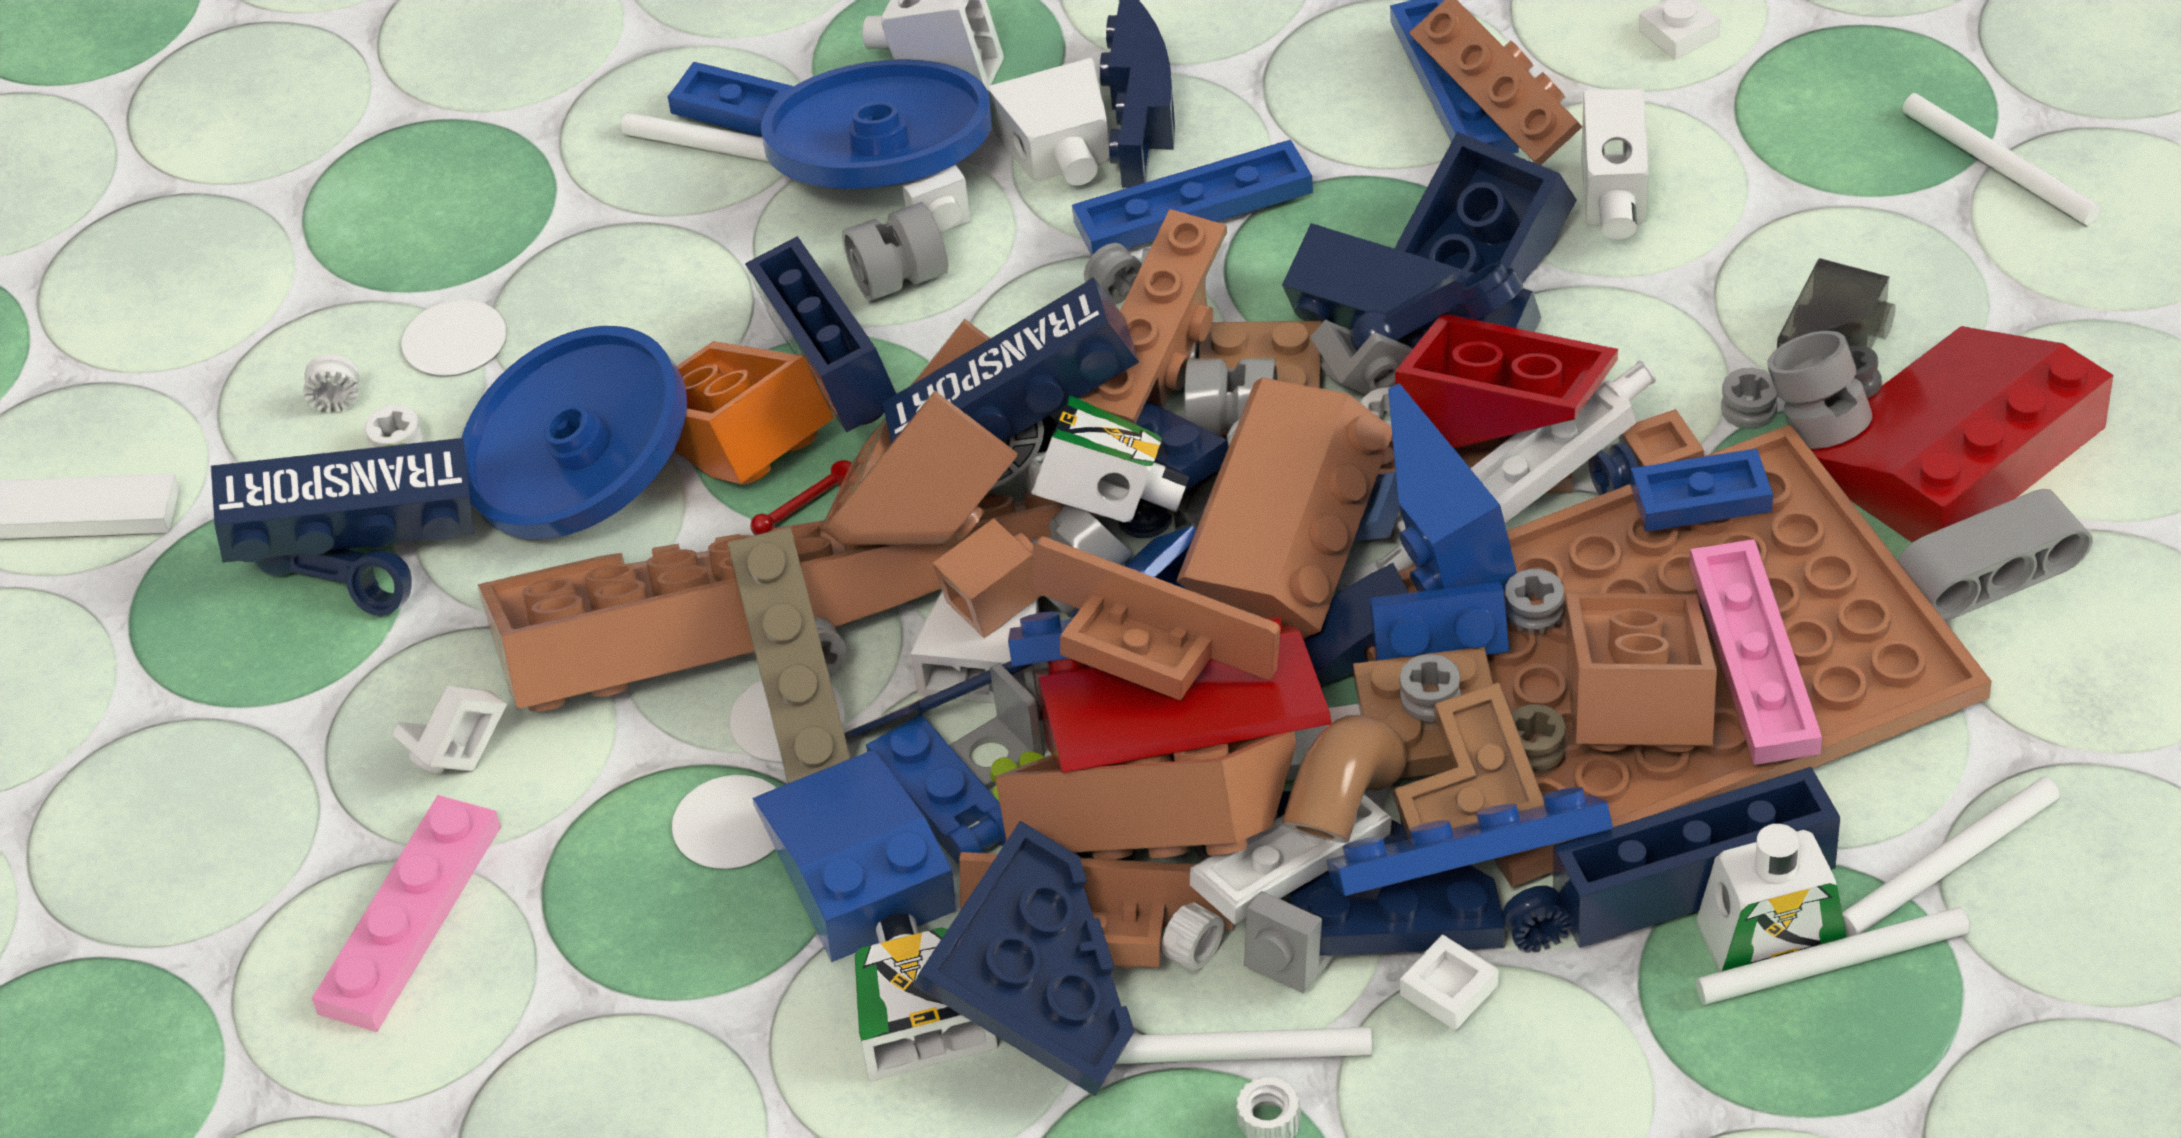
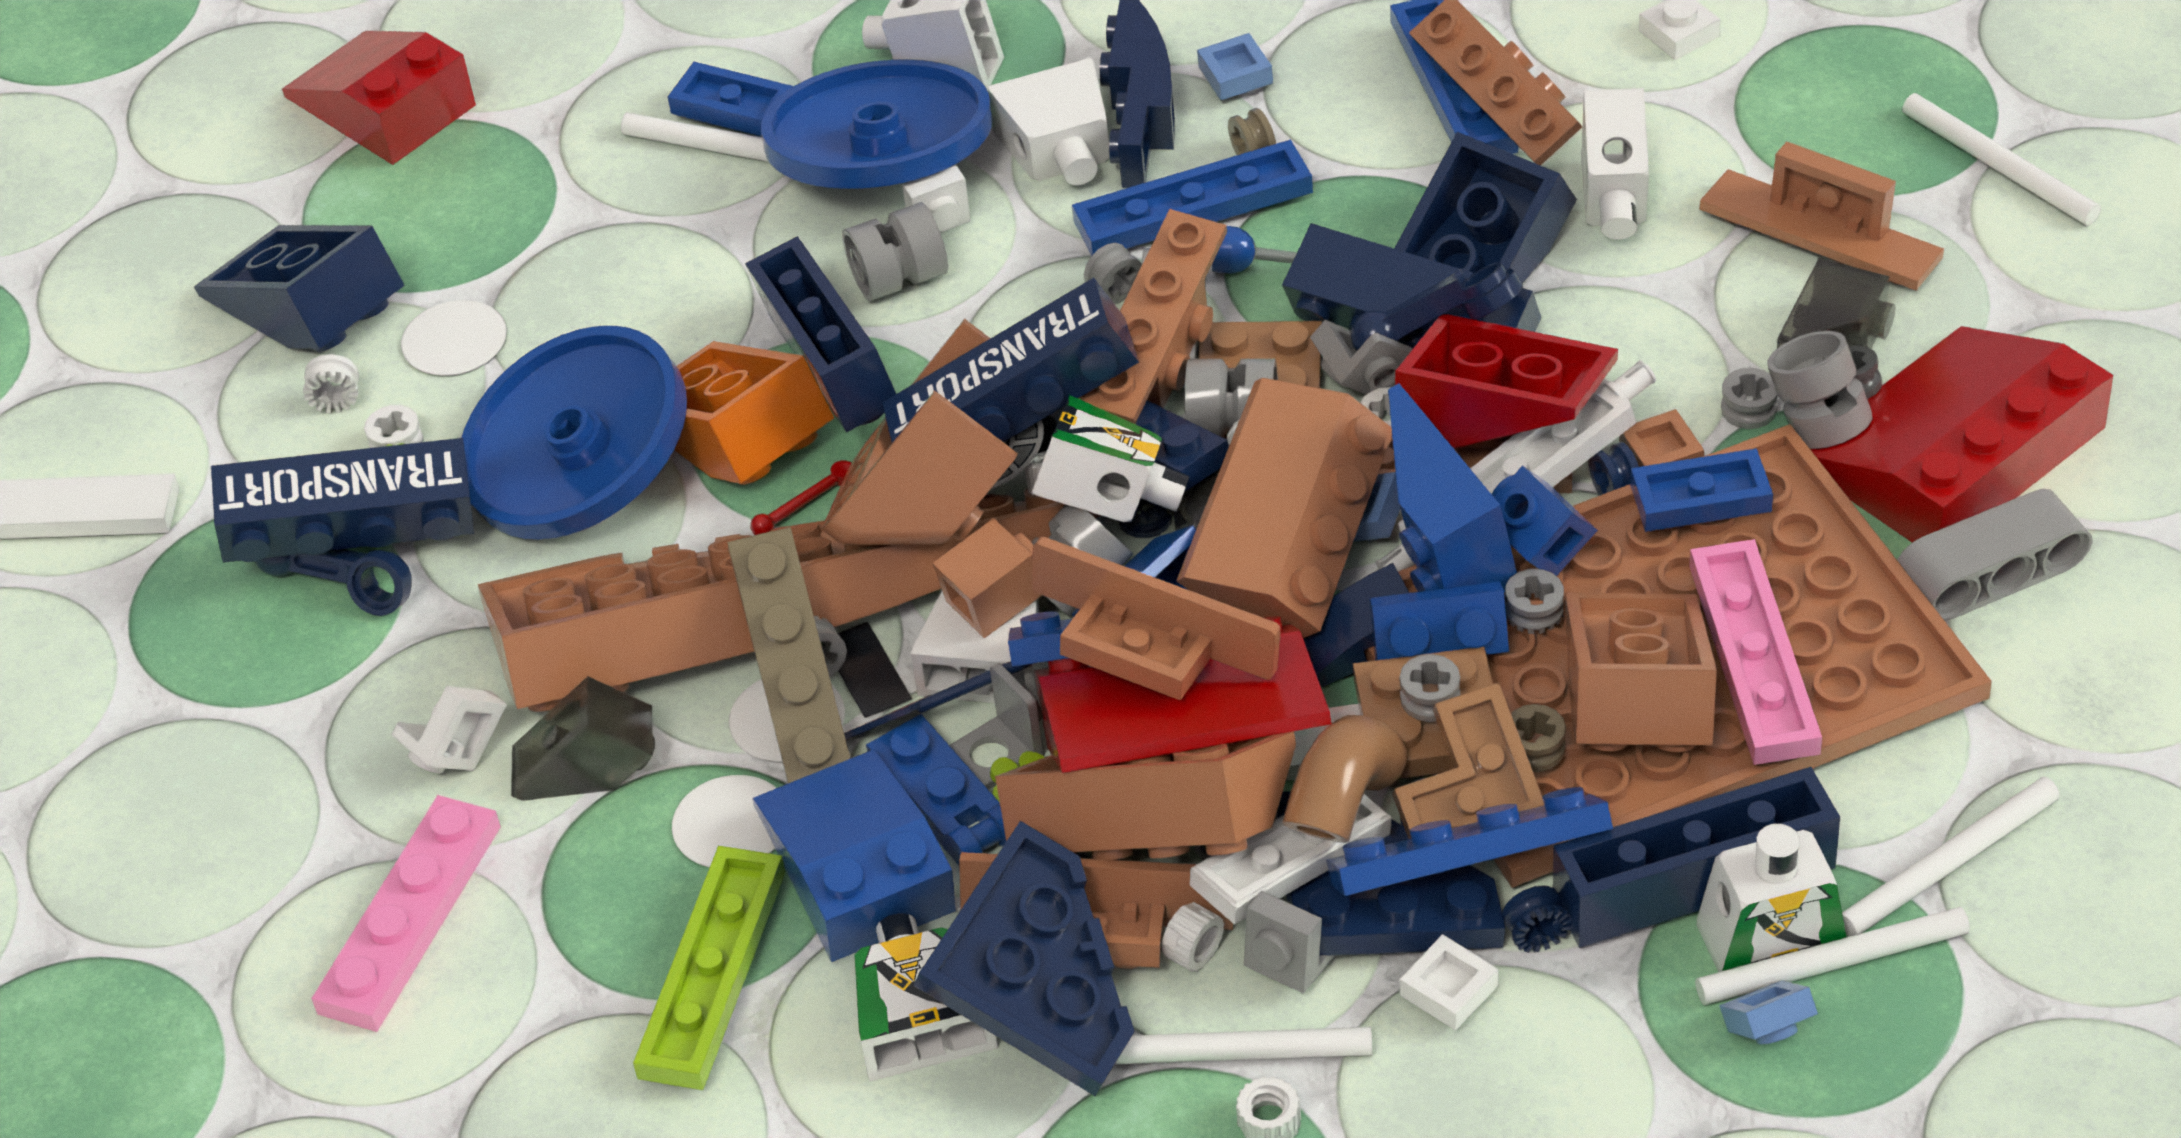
none -> dark blue slope [194,225,405,352]
none -> red slope [282,31,476,165]
none -> clear smoke slope [511,676,655,801]
none -> lime plate [633,845,786,1090]
none -> black sticker [822,622,912,718]
none -> medium blue plate [1197,33,1273,100]
none -> blue hinge [1212,226,1297,274]
none -> dark tan bush [1228,108,1276,155]
none -> blue brick [1492,465,1598,576]
none -> nougat bracket [1699,141,1944,291]
none -> medium blue plate [1719,980,1818,1044]

